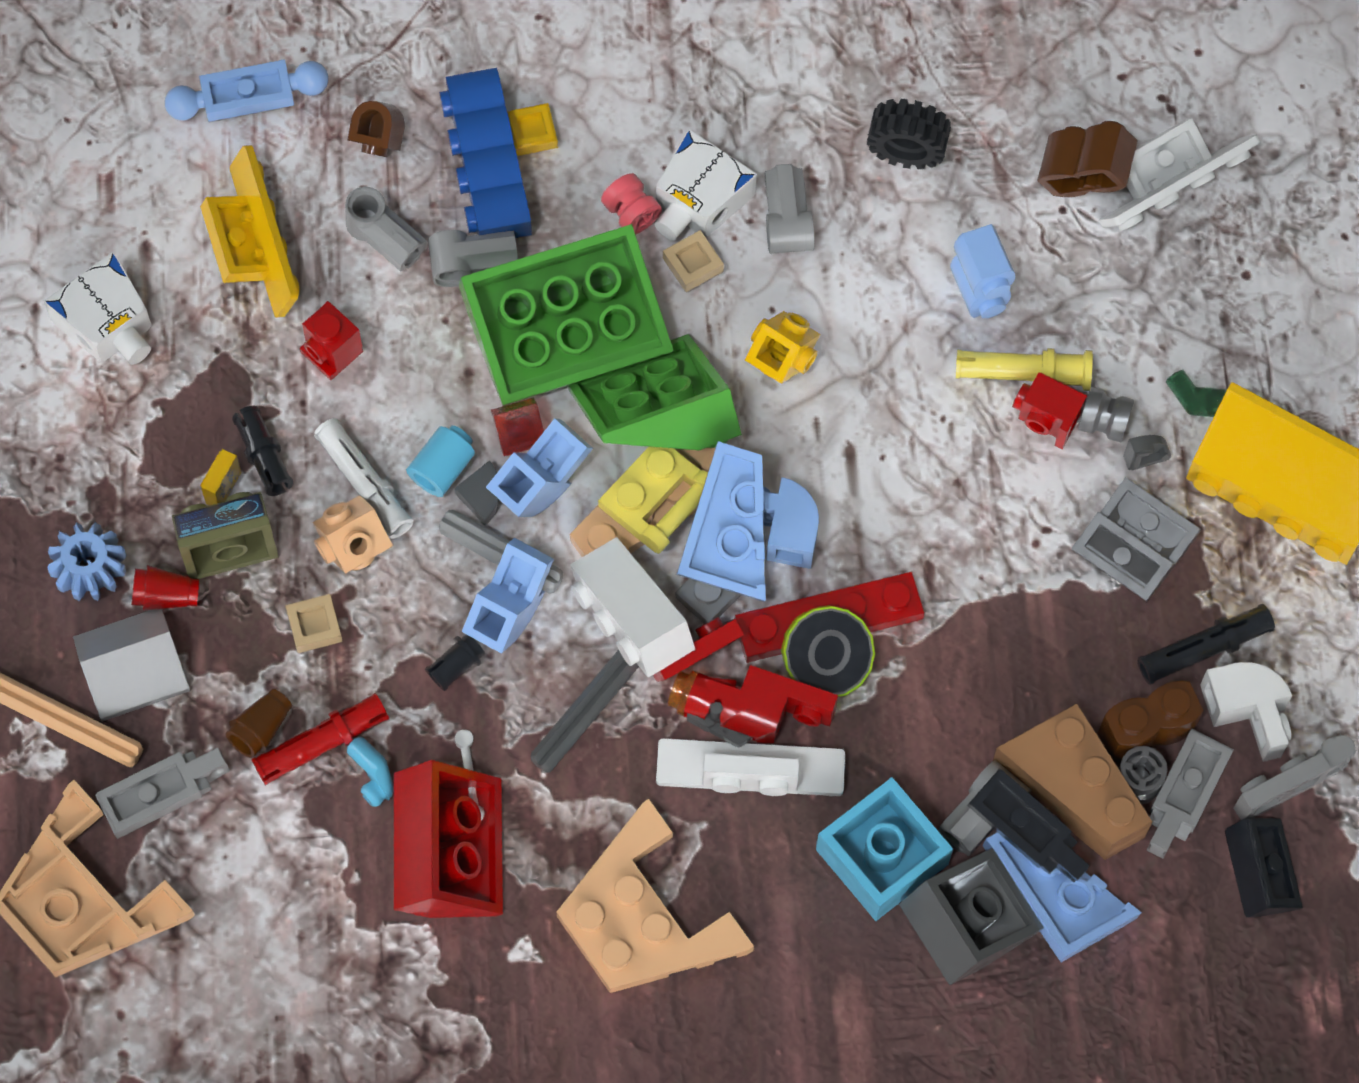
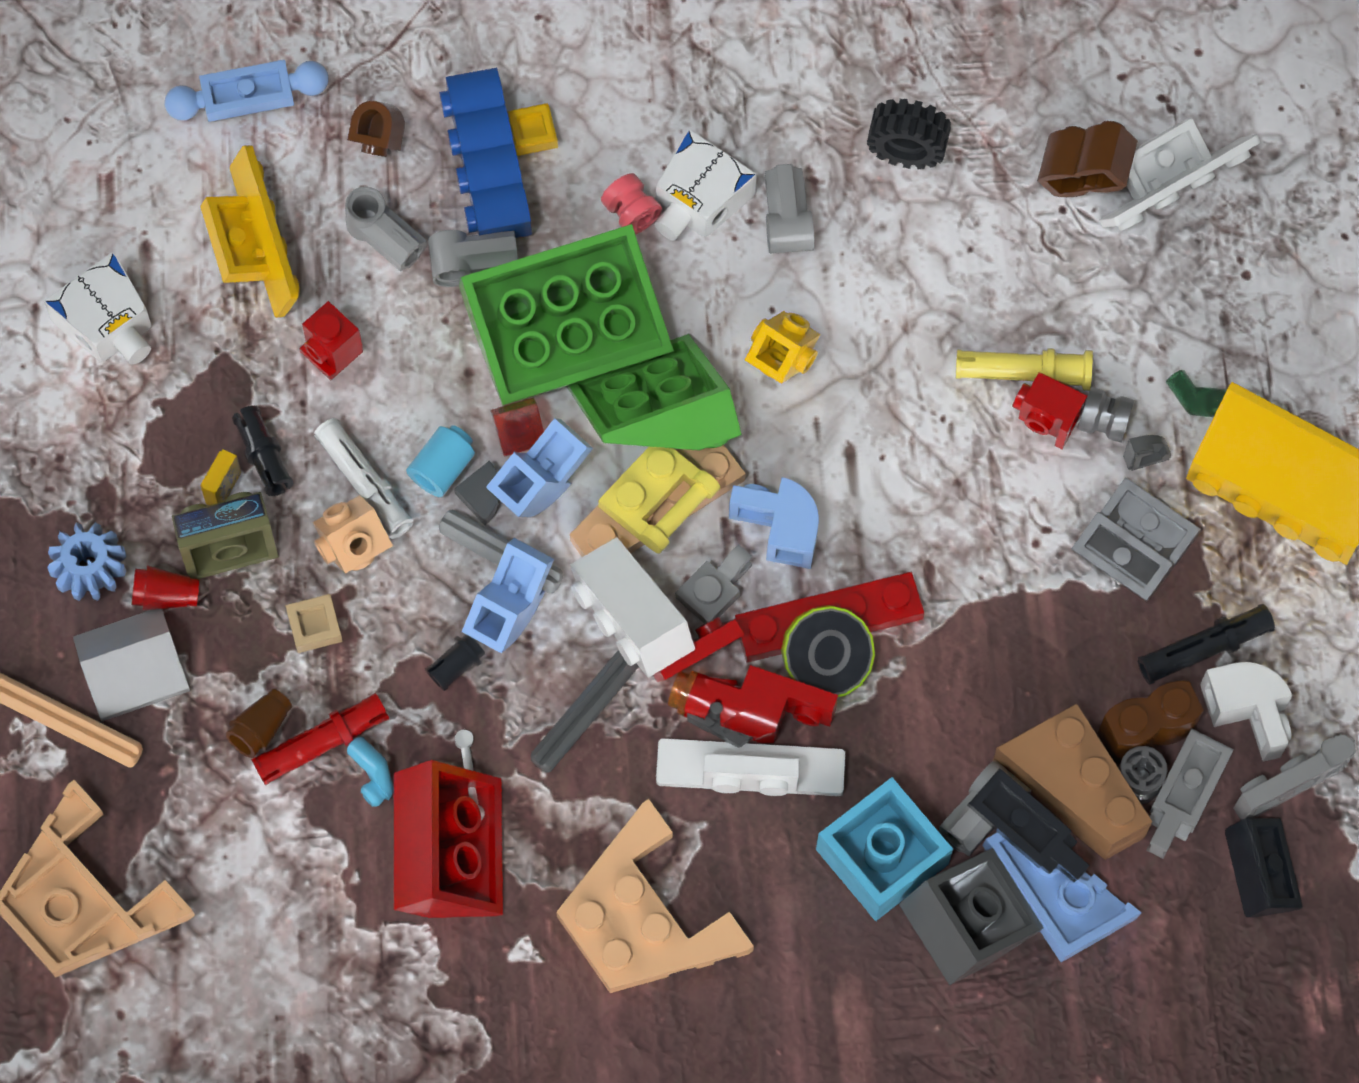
light grey hinge [95,748,230,839] -> none
tan plate [663,230,724,292] -> none
light blue wing [676,441,766,602] -> none
light blue brick [950,224,1015,318] -> none

